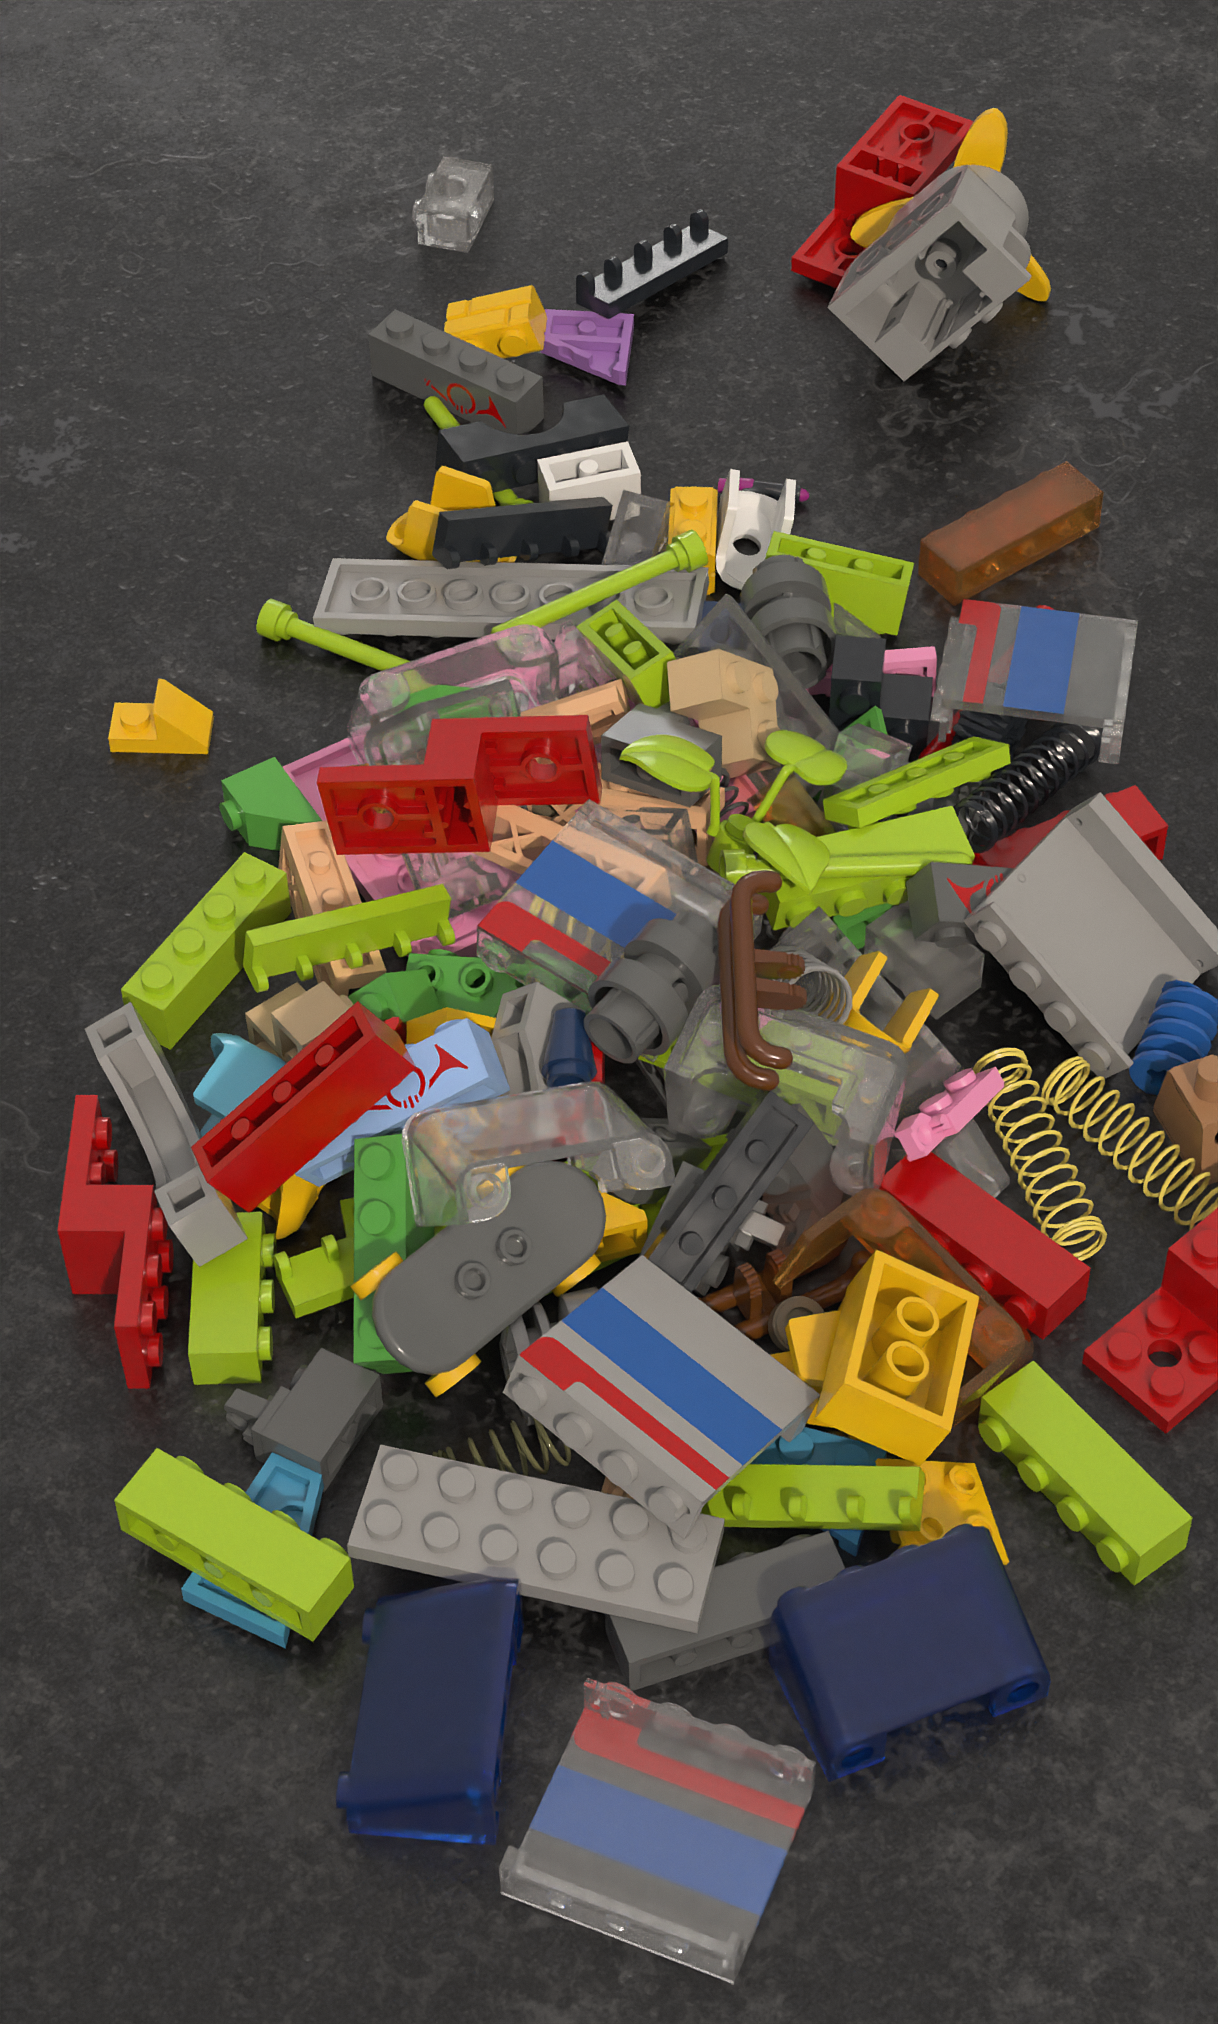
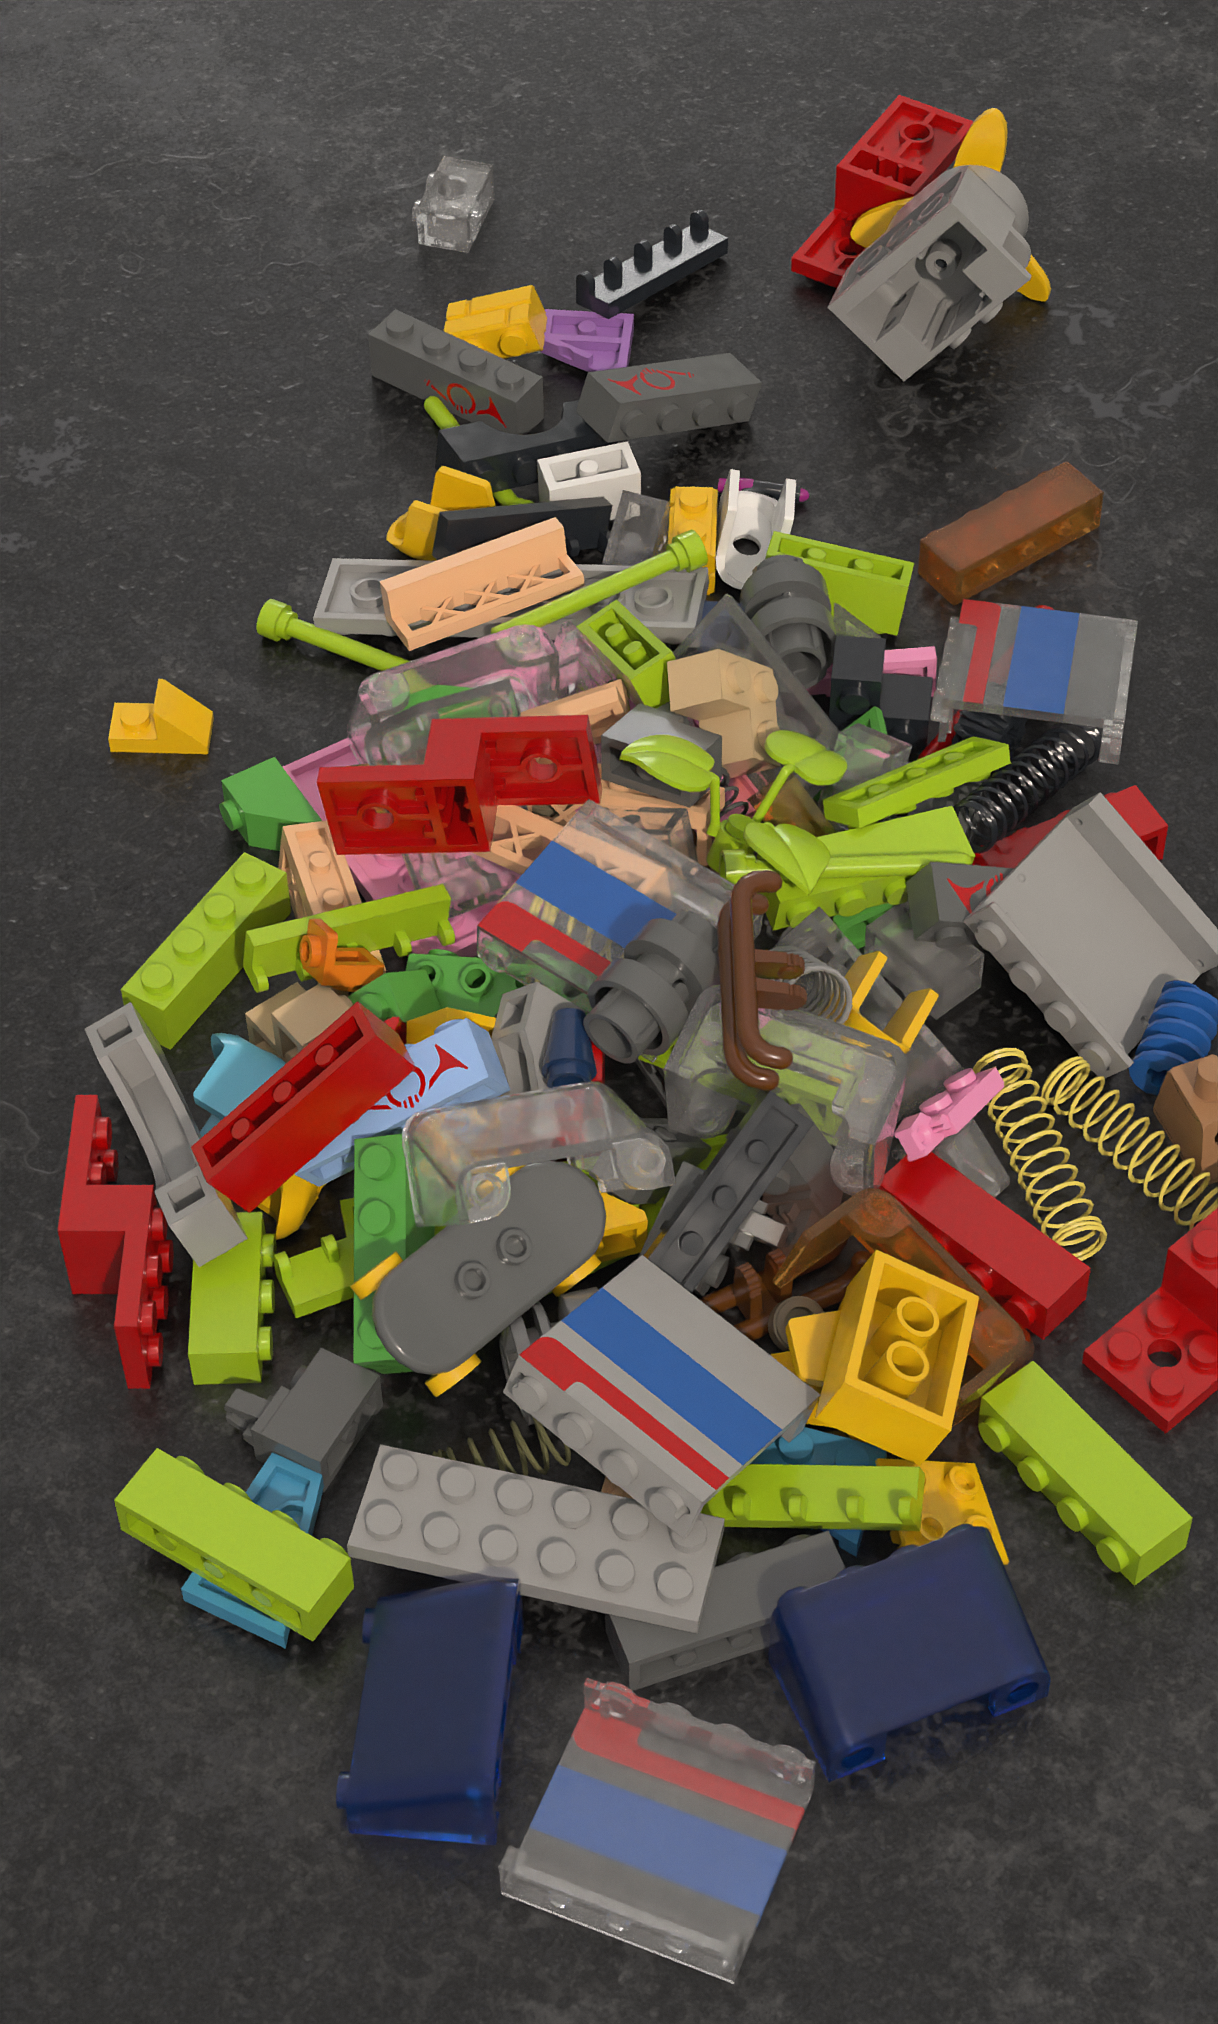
none -> orange bracket [299,919,384,992]
none -> light nougat fence [380,517,585,651]
none -> dark grey brick [576,353,762,443]

